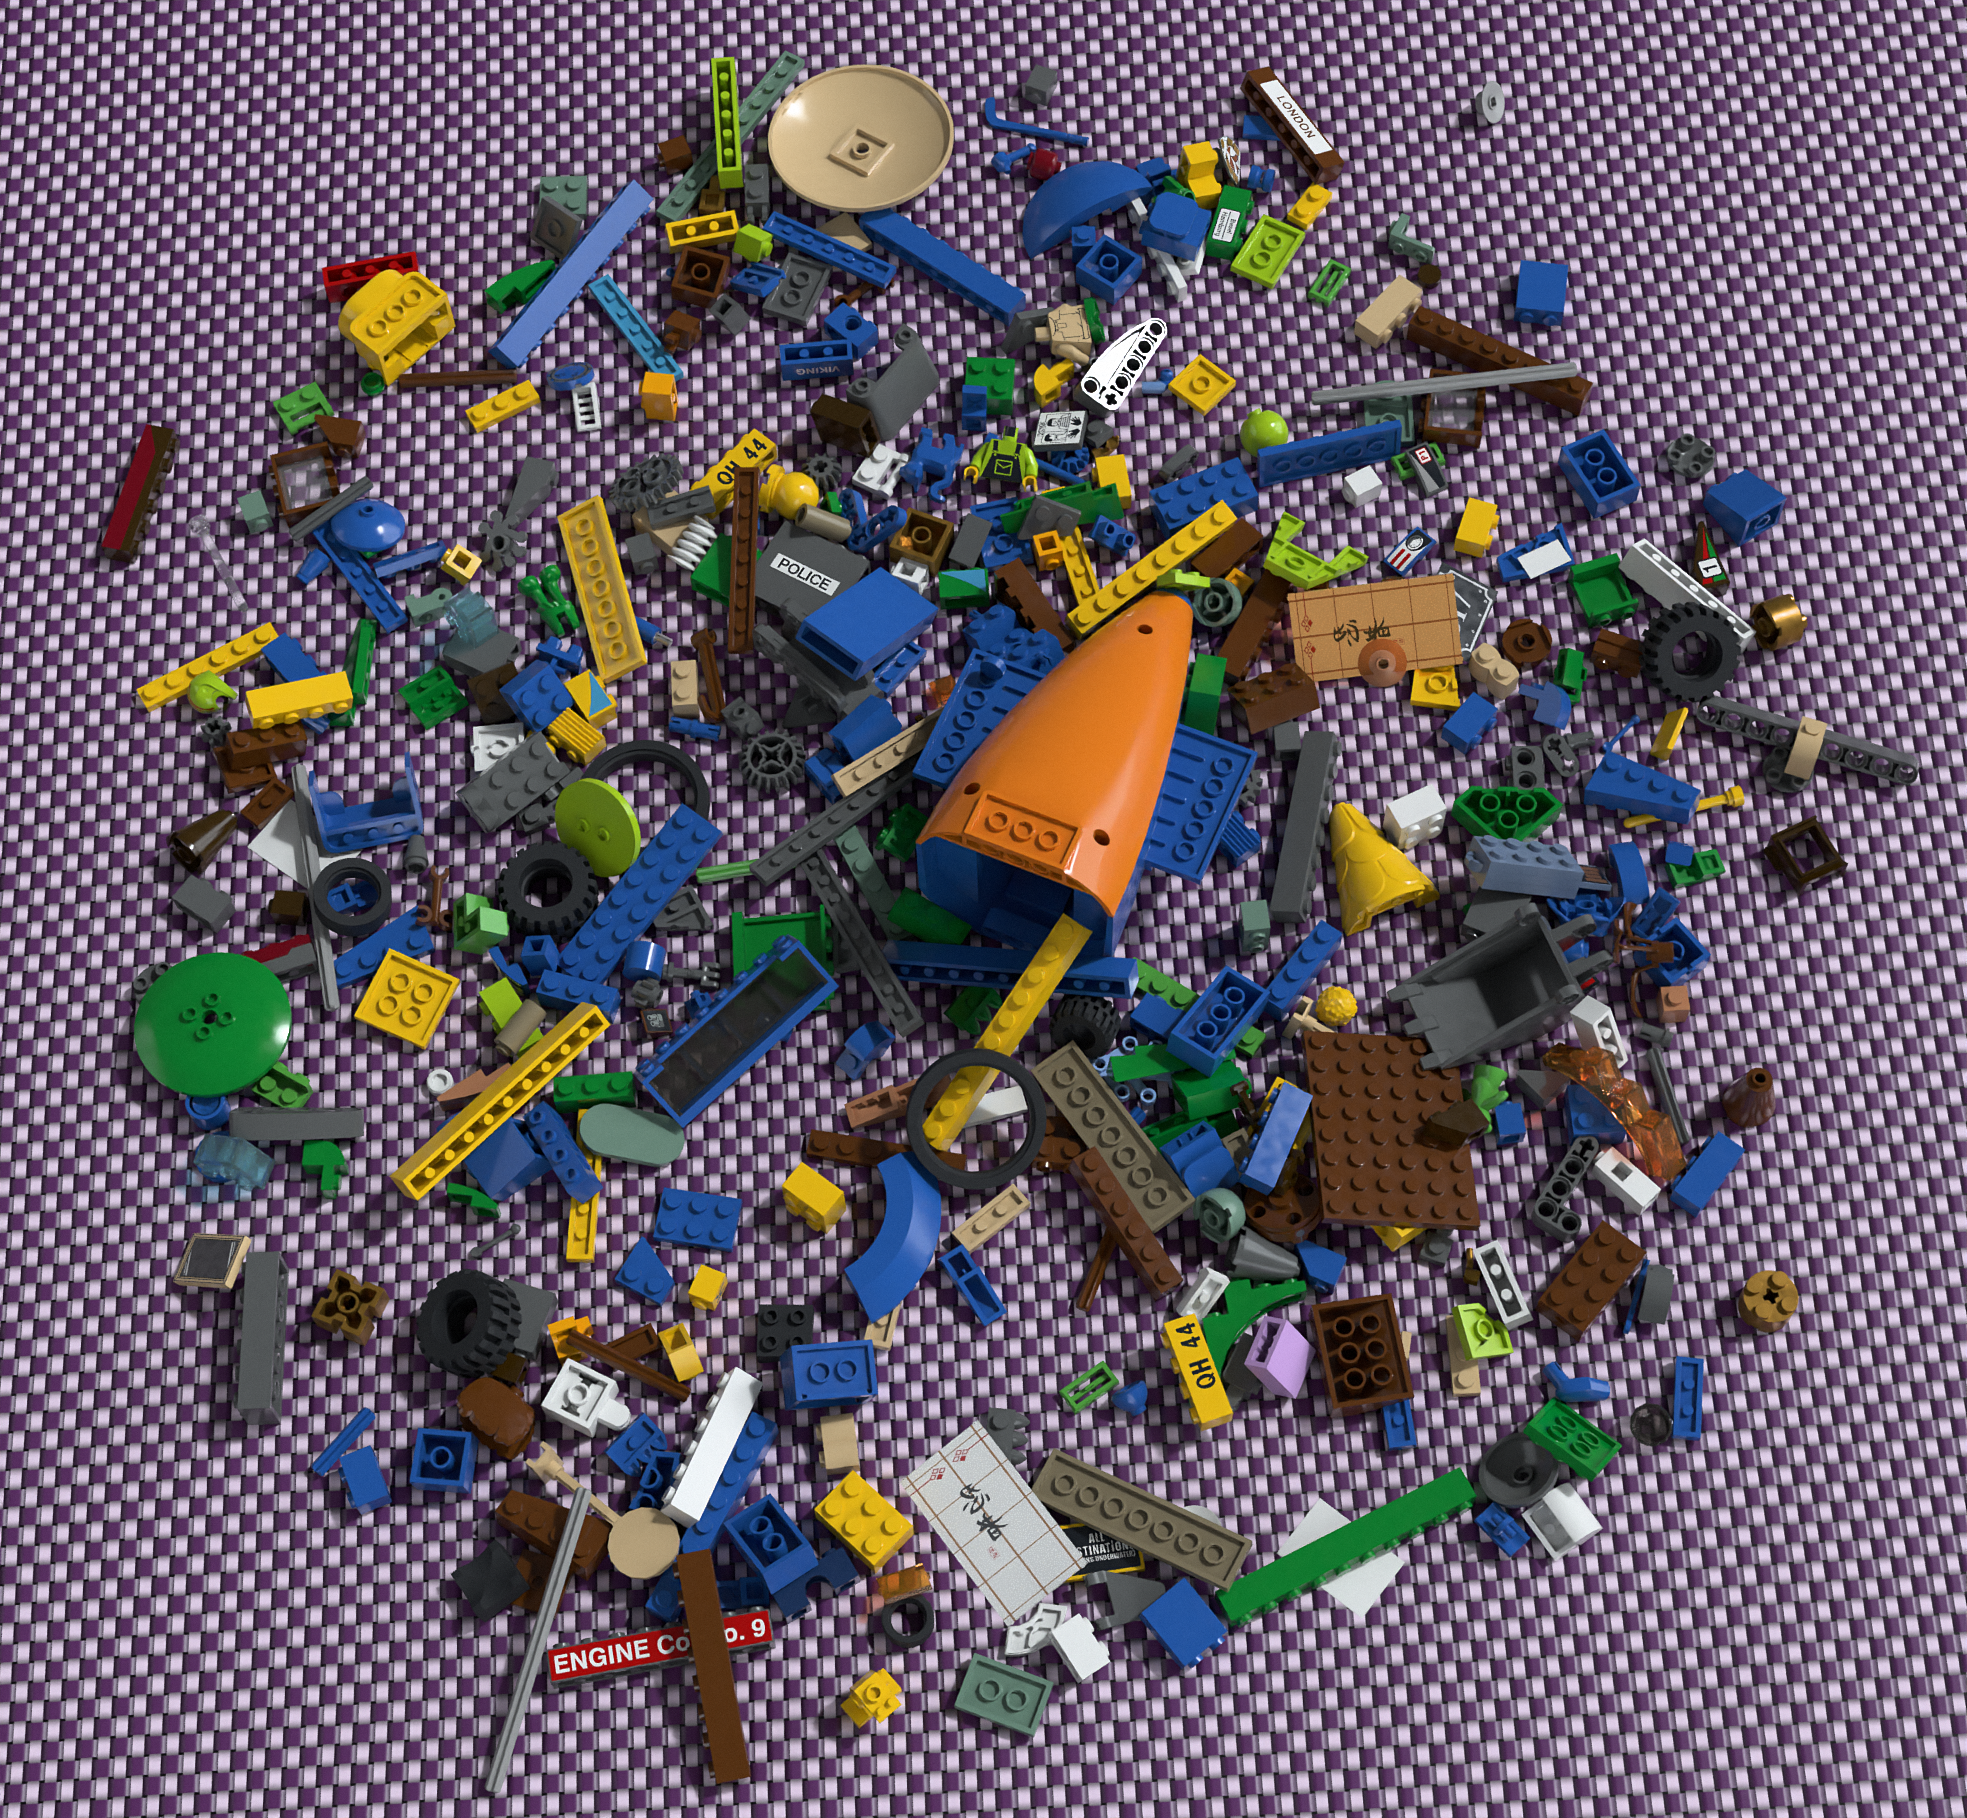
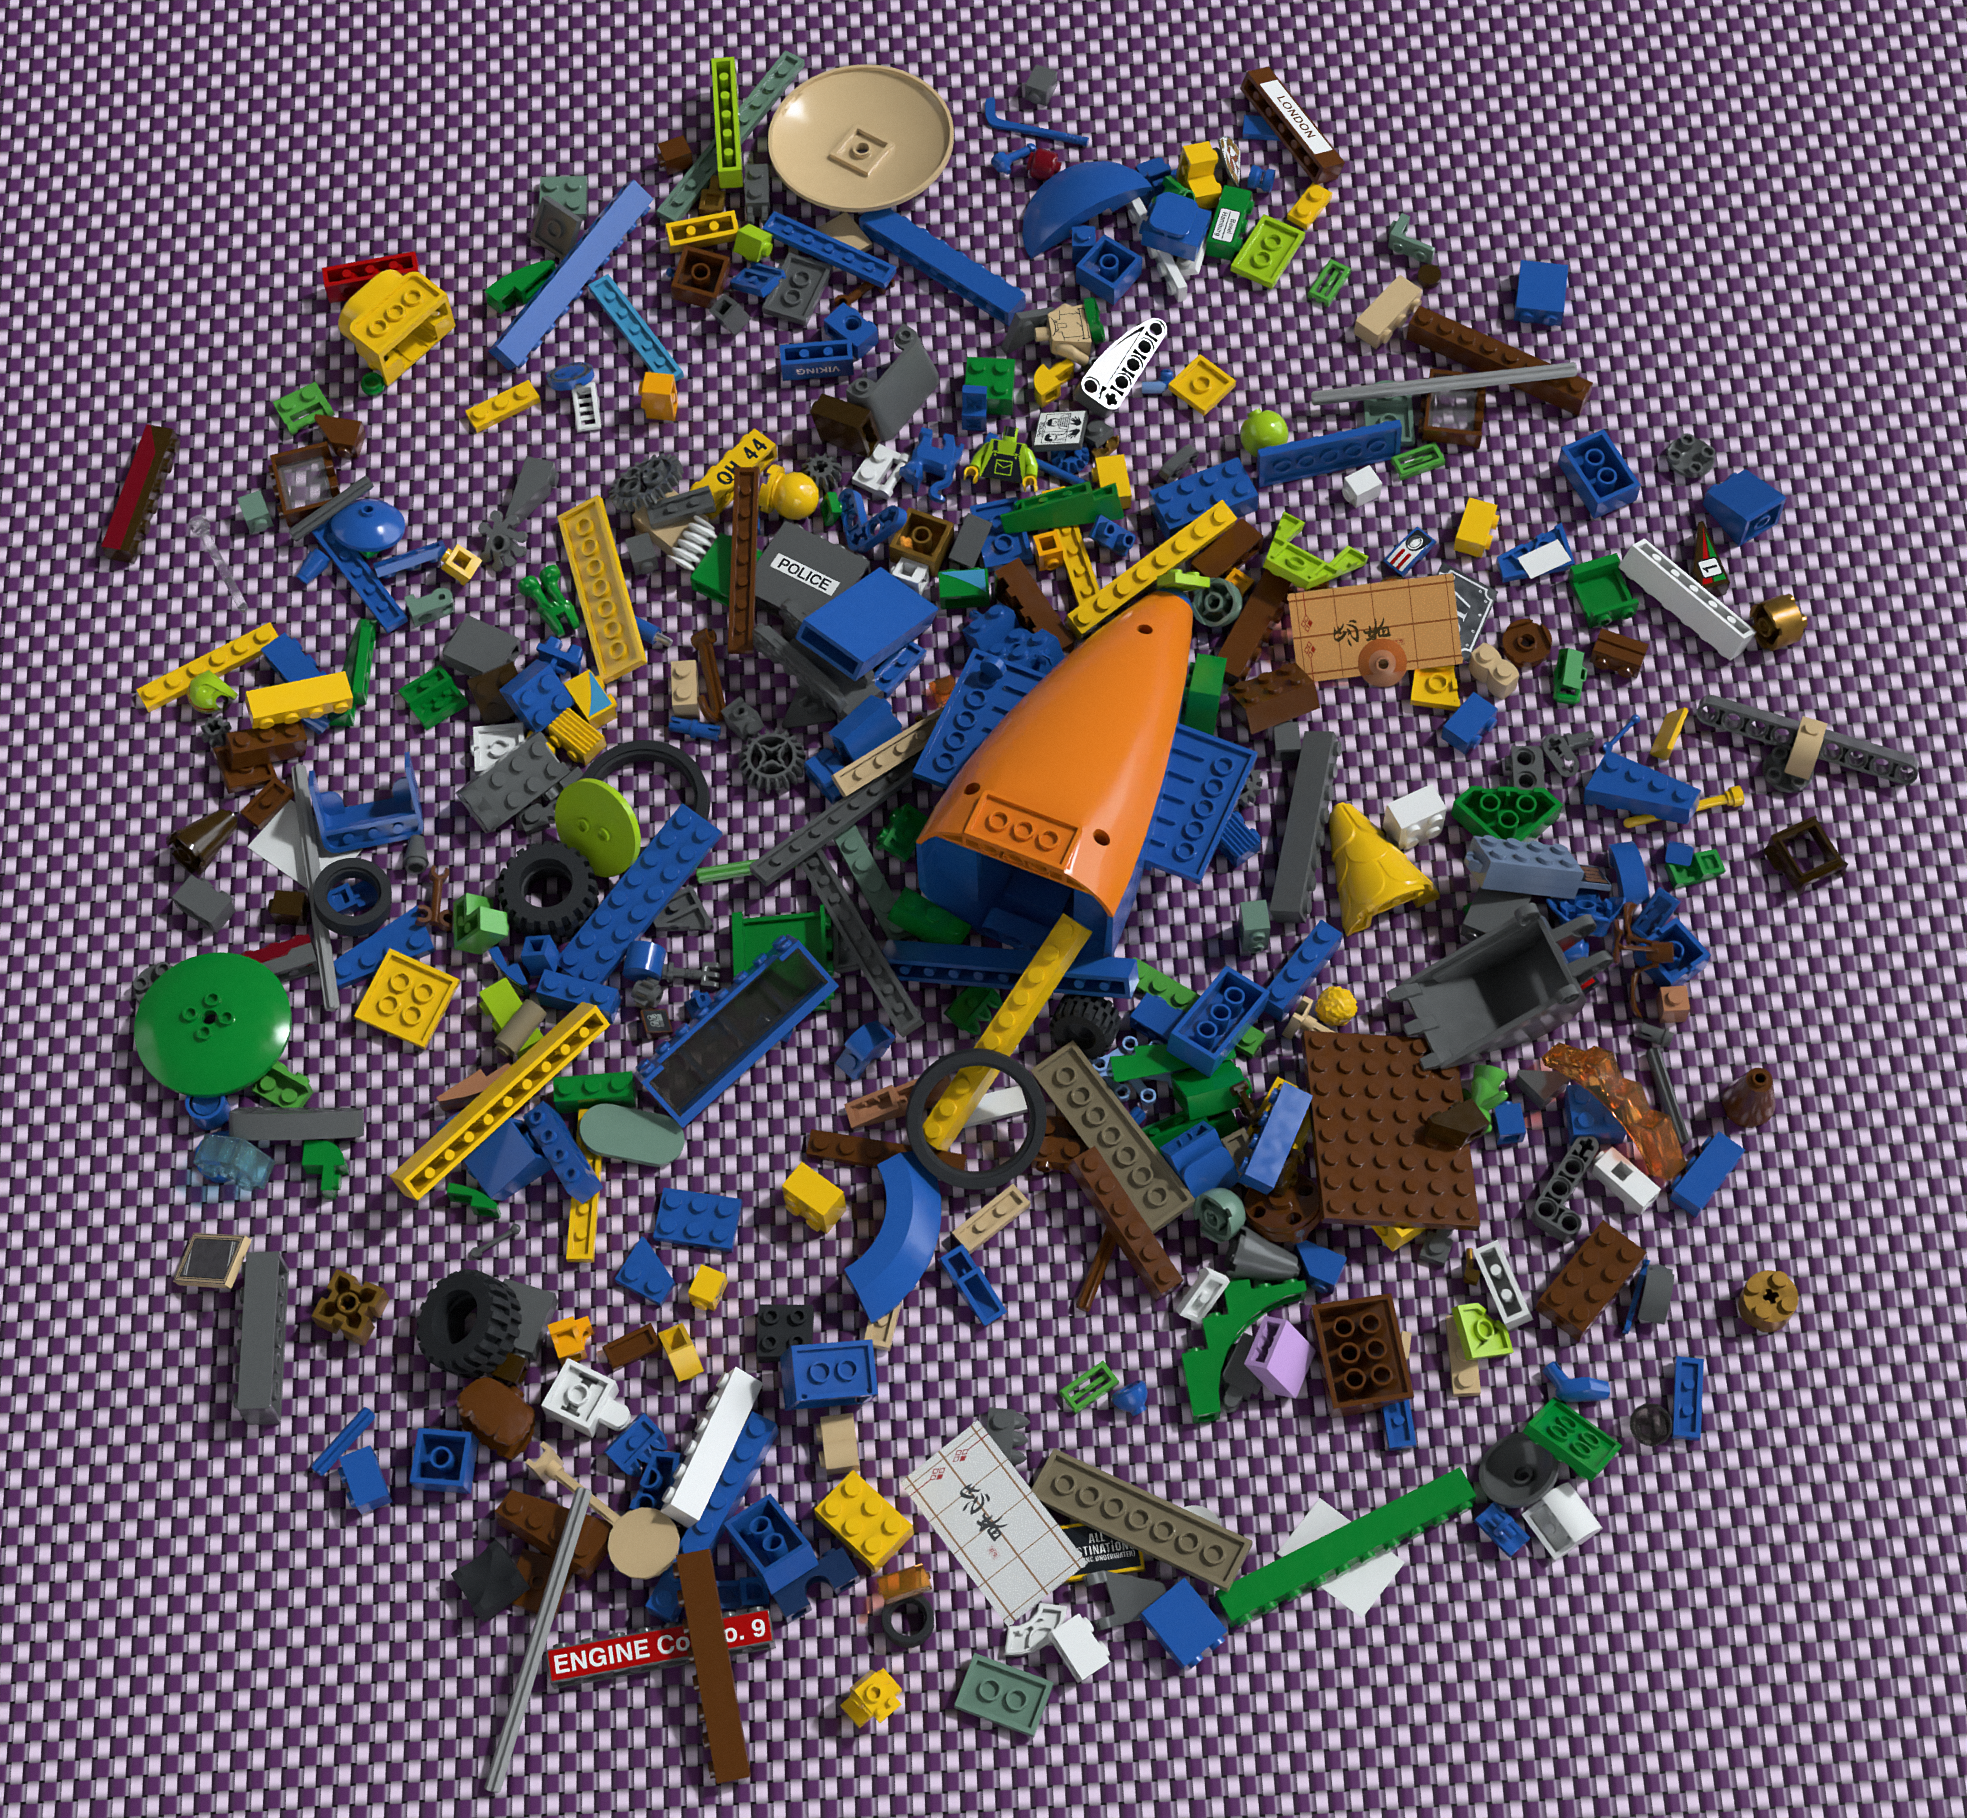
reddish brown axle [399,369,517,388] -> none
white tile [427,1069,454,1097] -> none
clear light blue brick [443,587,499,649] -> none
reddish brown axle [566,1330,691,1402] -> none
reddish brown brick [663,310,702,354] -> none
dark tan brick [795,503,852,543] -> none
dark grey wing [1017,494,1081,540] -> none
yellow brick [1160,1313,1233,1431] -> none
slope [1404,441,1449,498] -> none
light grey piece [1475,81,1505,123] -> none
blue brick [1518,681,1571,731] -> none
white brick [1570,995,1628,1077] -> none
black tyre [1638,602,1741,703] -> none

